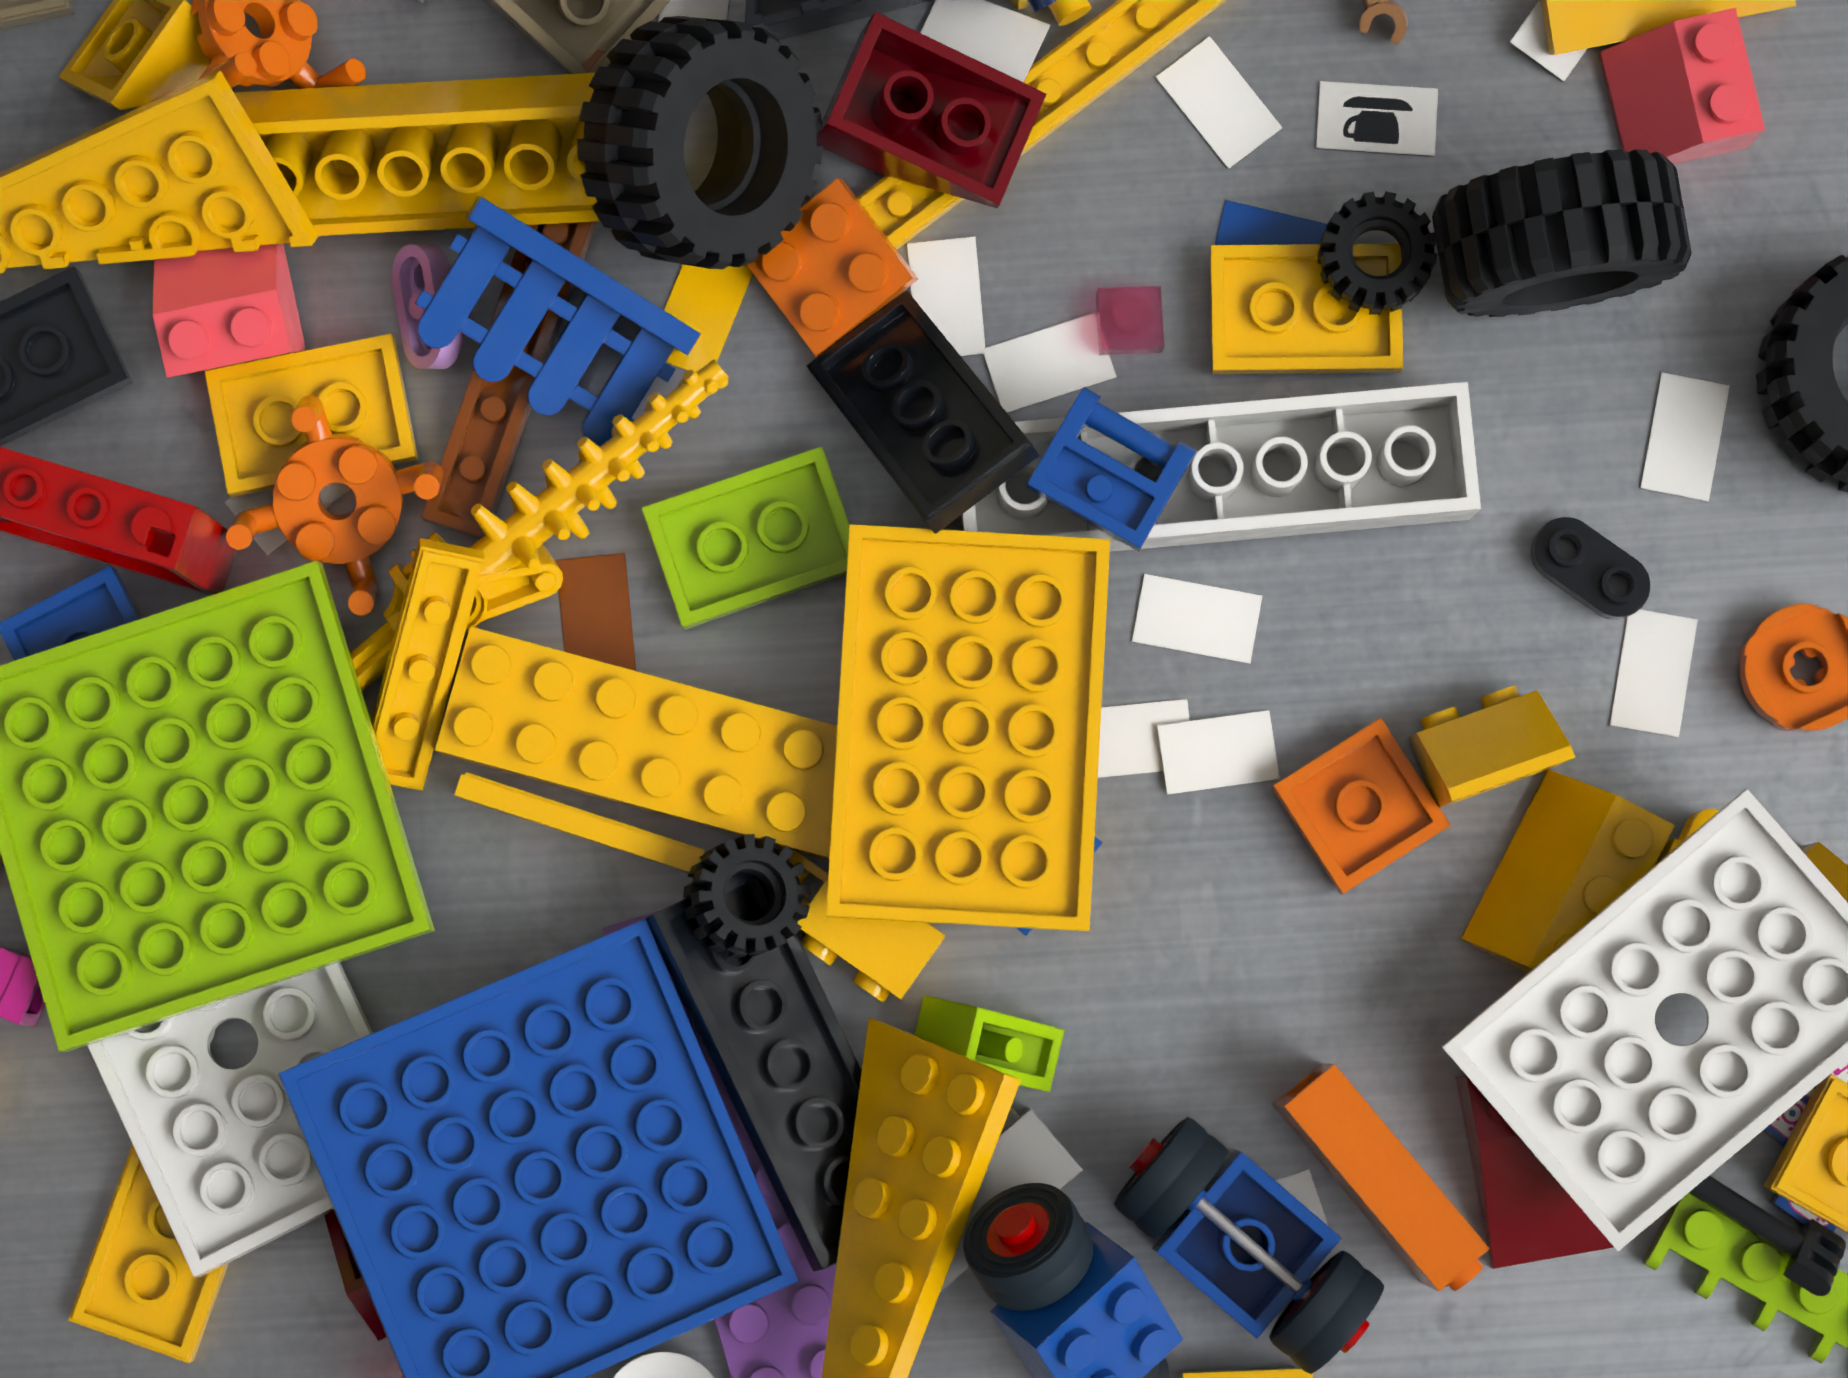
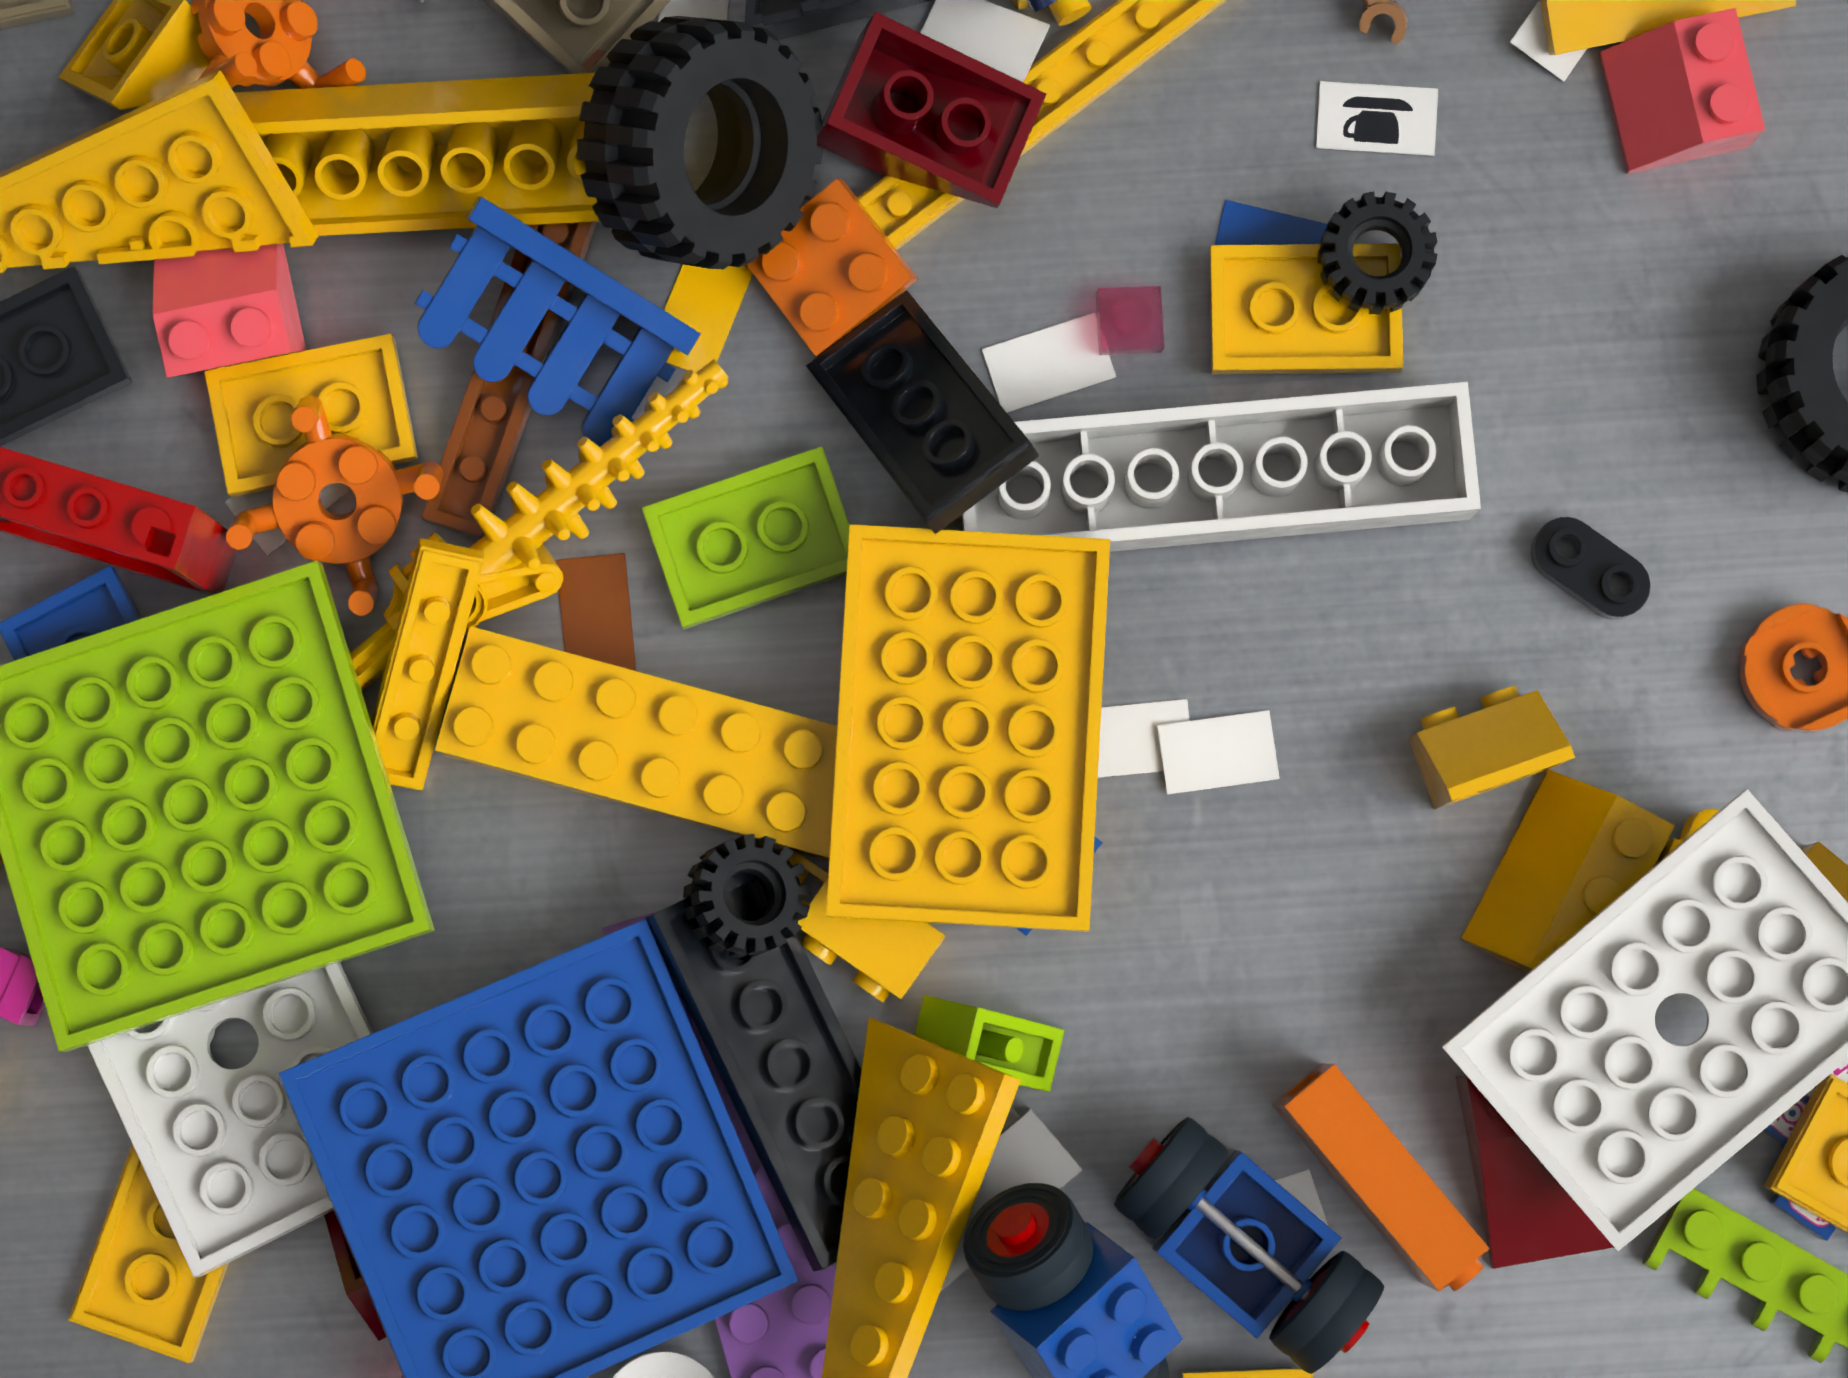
lavender plate [391,244,464,369] -> none
yellow tile [454,772,706,873] -> none
white sticker [907,236,986,356] -> none
blue plate [1026,387,1197,552] -> none
white sticker [1132,574,1262,664] -> none
white sticker [1156,36,1282,169] -> none
orange plate [1271,718,1451,895] -> none
black tyre [1432,149,1692,317] -> none
white sticker [1610,609,1698,737] -> none
white sticker [1640,372,1730,502] -> none
black hinge [1689,1175,1846,1296] -> none

